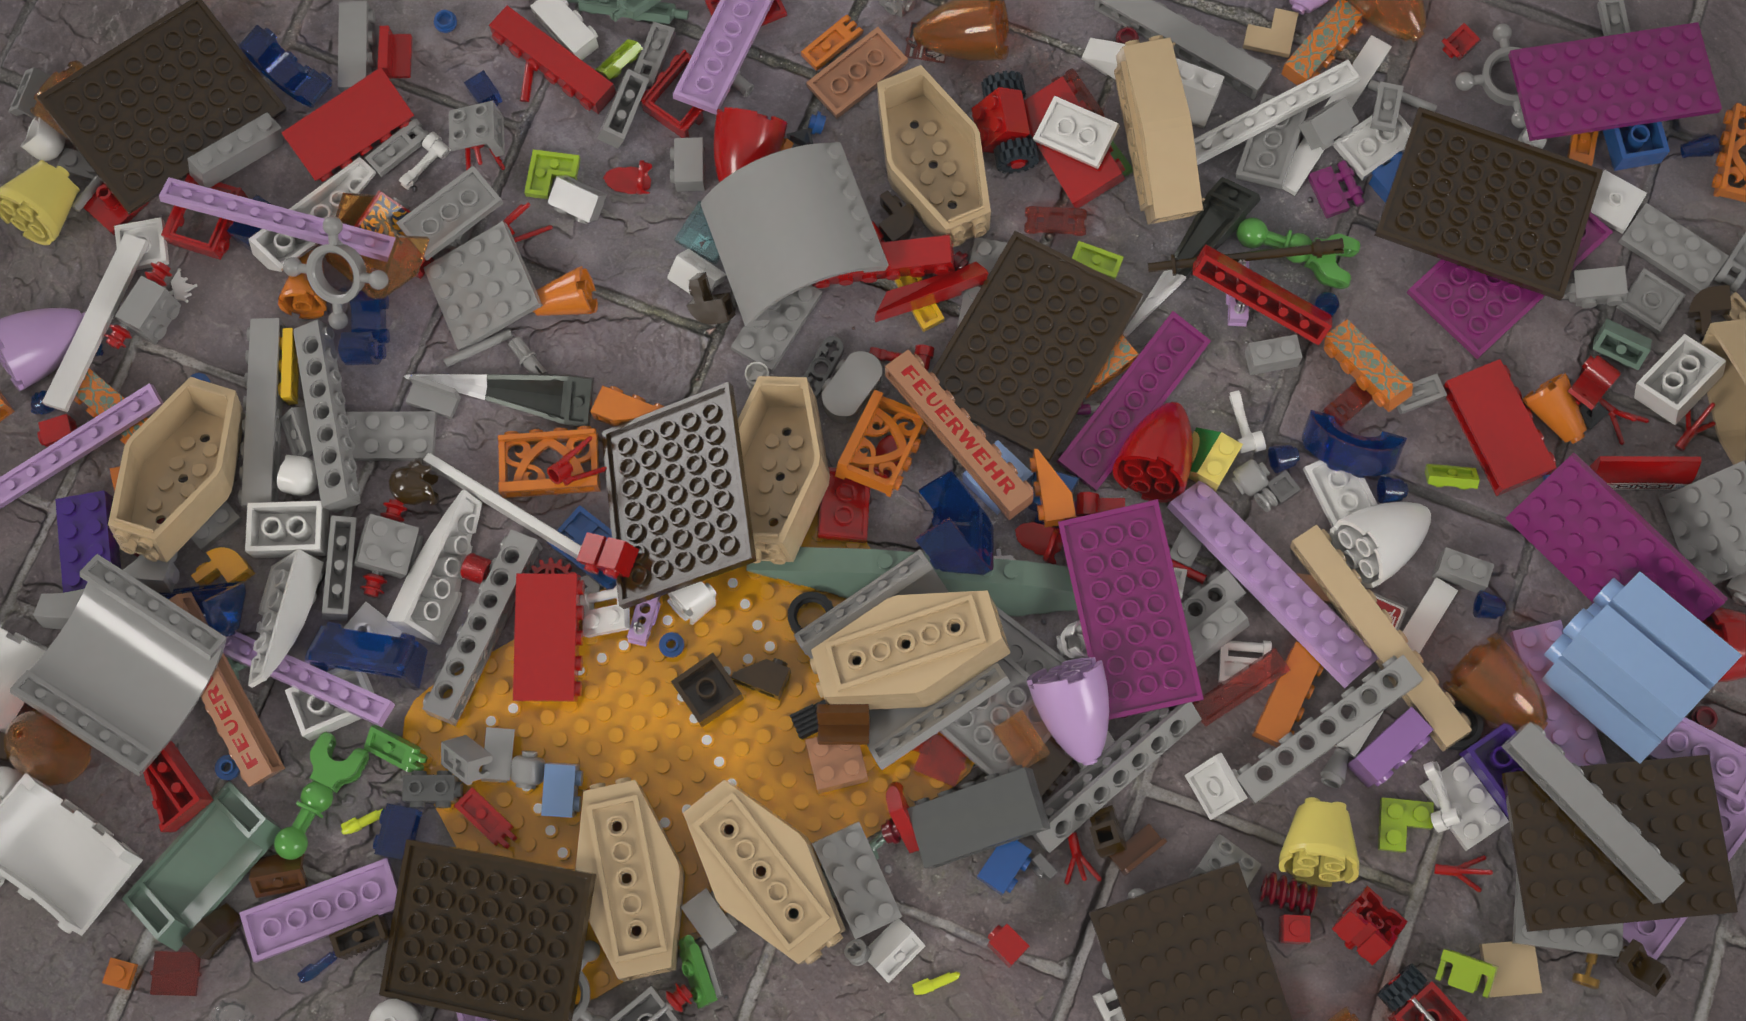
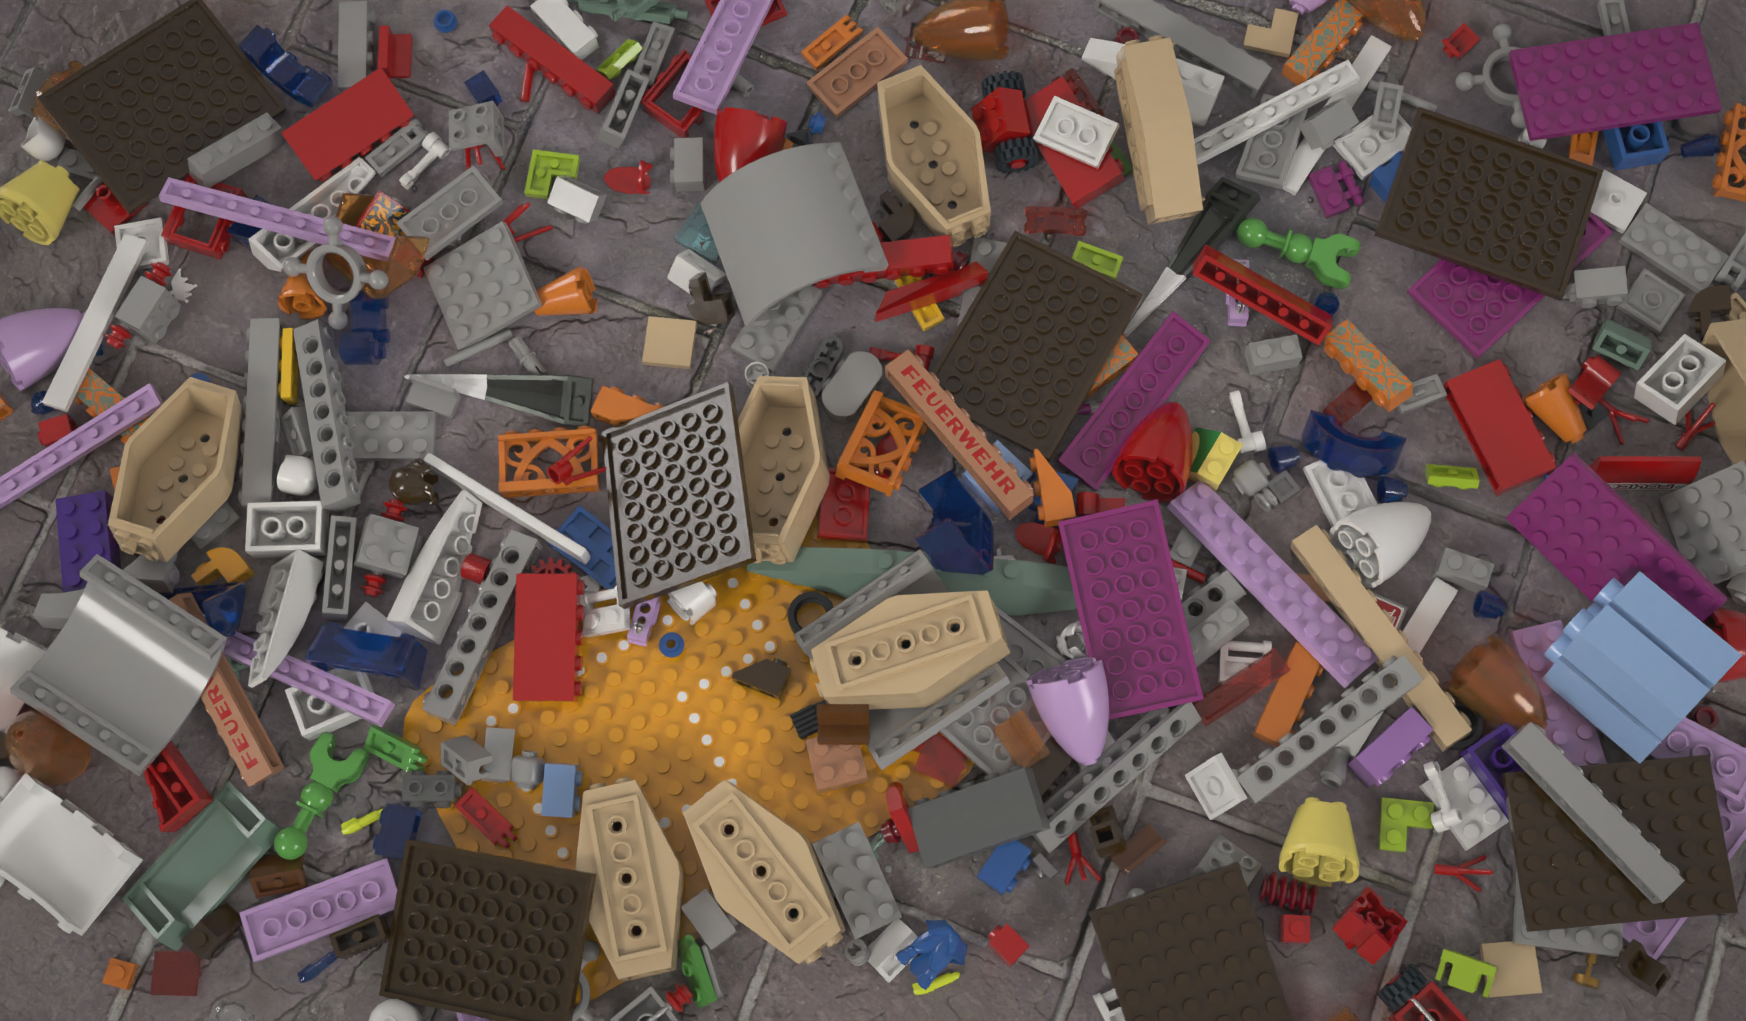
blue plate [215,755,240,780] -> none
piece [576,532,639,579] -> none
dark brown brick [671,653,744,727] -> none
dark brown bar [1148,238,1344,276] -> none
none -> tan tile [642,316,697,369]
none -> blue piece [896,919,968,990]

